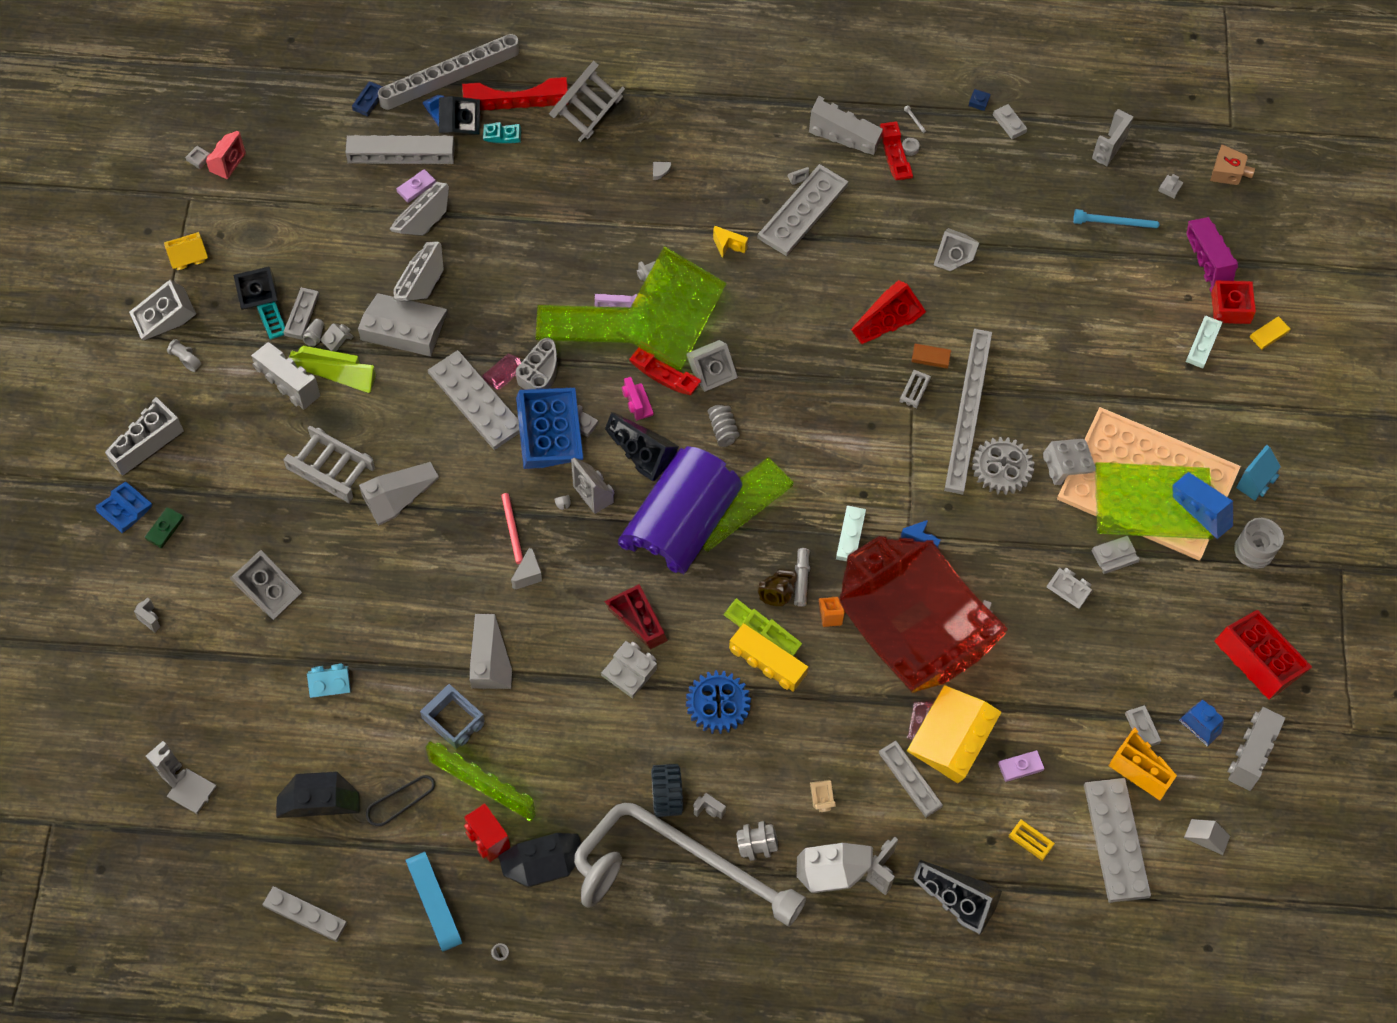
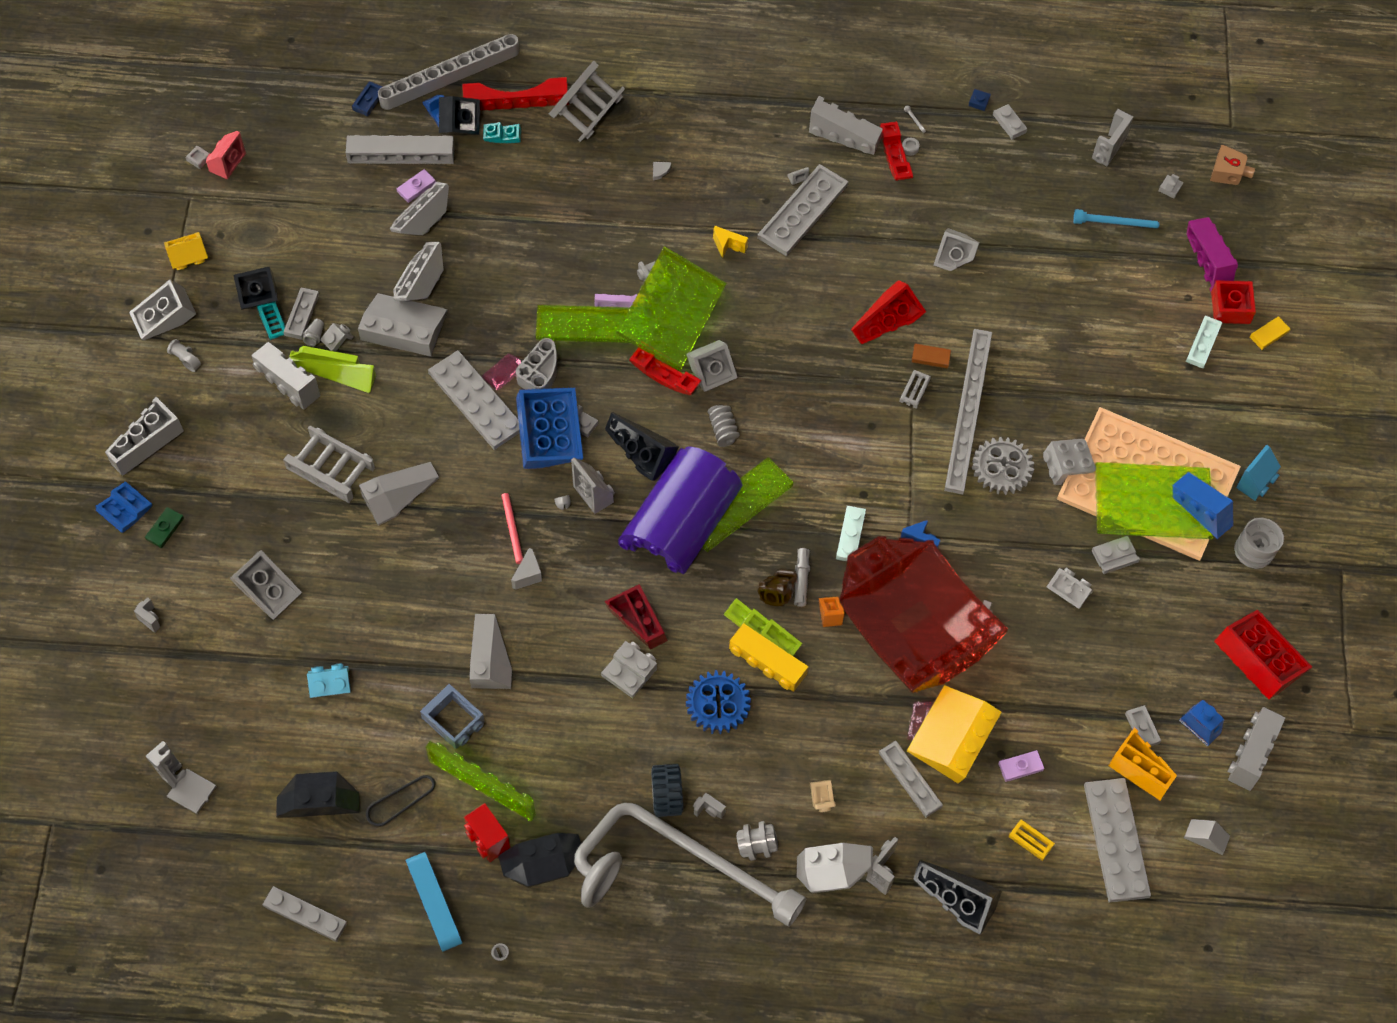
dark pink bracket [622,377,653,421] -> none

